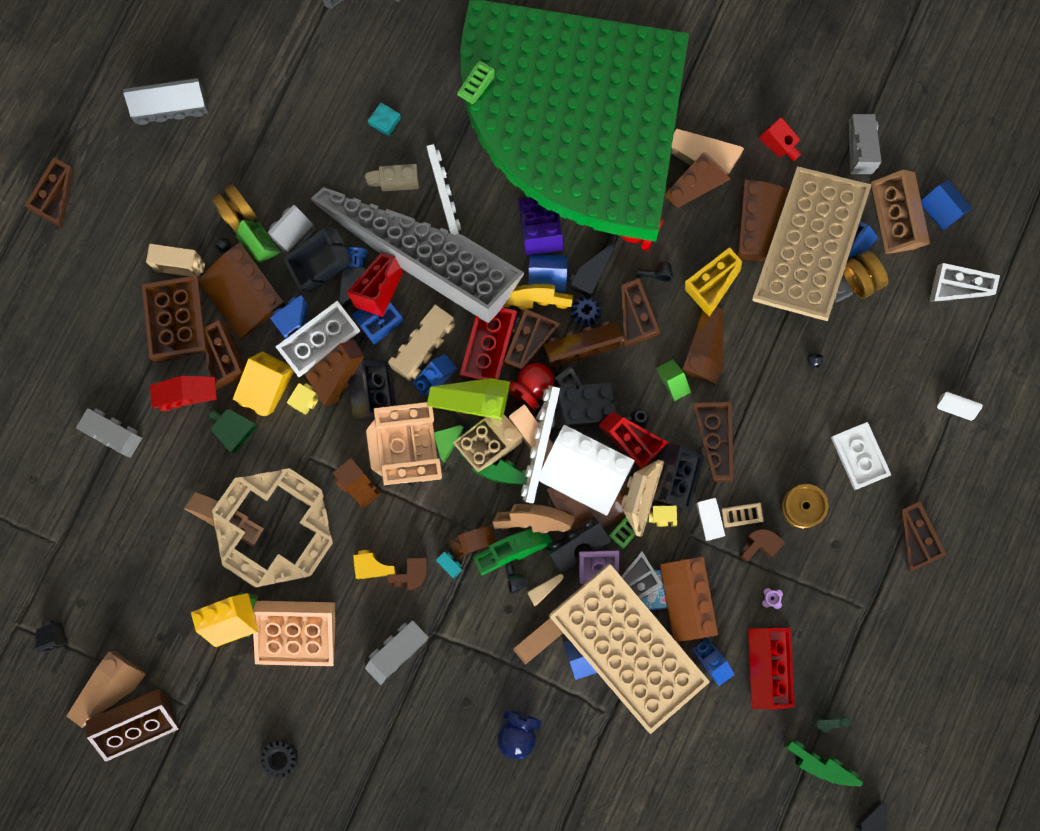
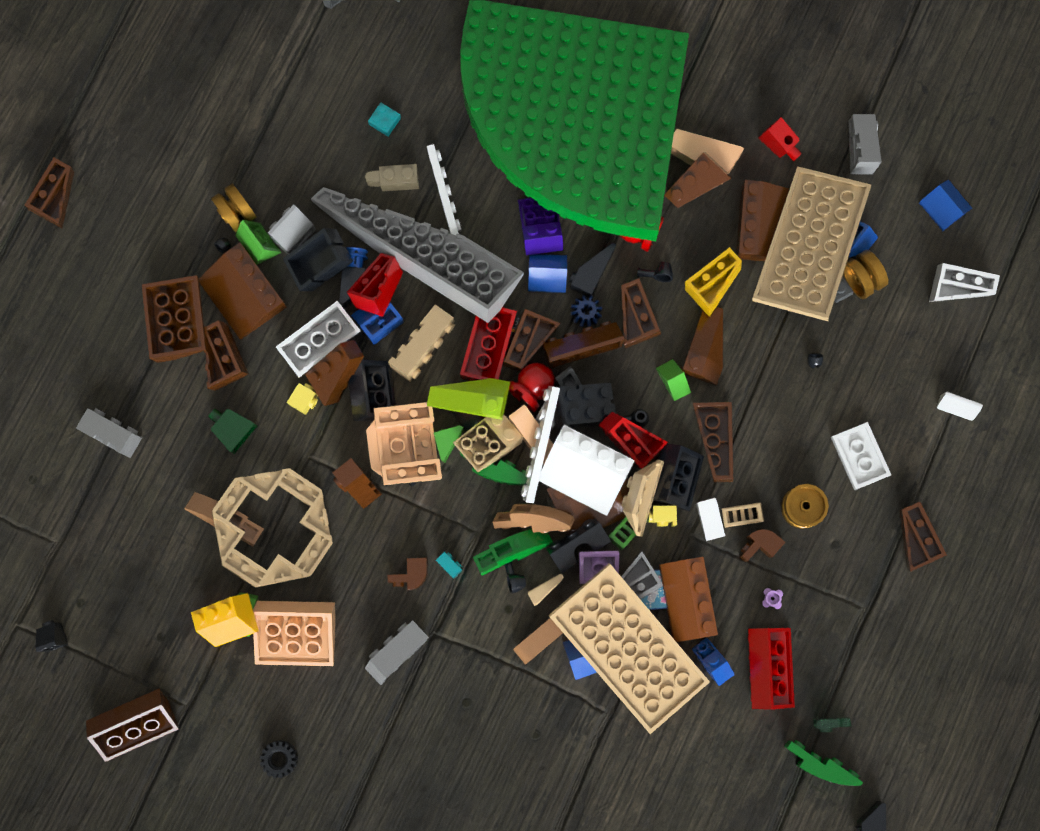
medium nougat wedge [67,651,146,728] -> none
slope [123,78,209,125] -> none
tan window [146,244,205,278] -> none
red wedge [150,376,217,411] -> none
yellow slope [233,351,294,416] -> none
blue slope [270,295,309,339] -> none
yellow arch [353,550,397,579] -> none
blue slope [413,354,457,397] -> none
reddish brown brick [449,525,497,559] -> none
bright green slope [457,61,495,104] -> none
clear blue tile [497,710,542,760] -> none
yellow slope [503,284,573,310] -> none
medium nougat slope [871,170,930,254] -> none

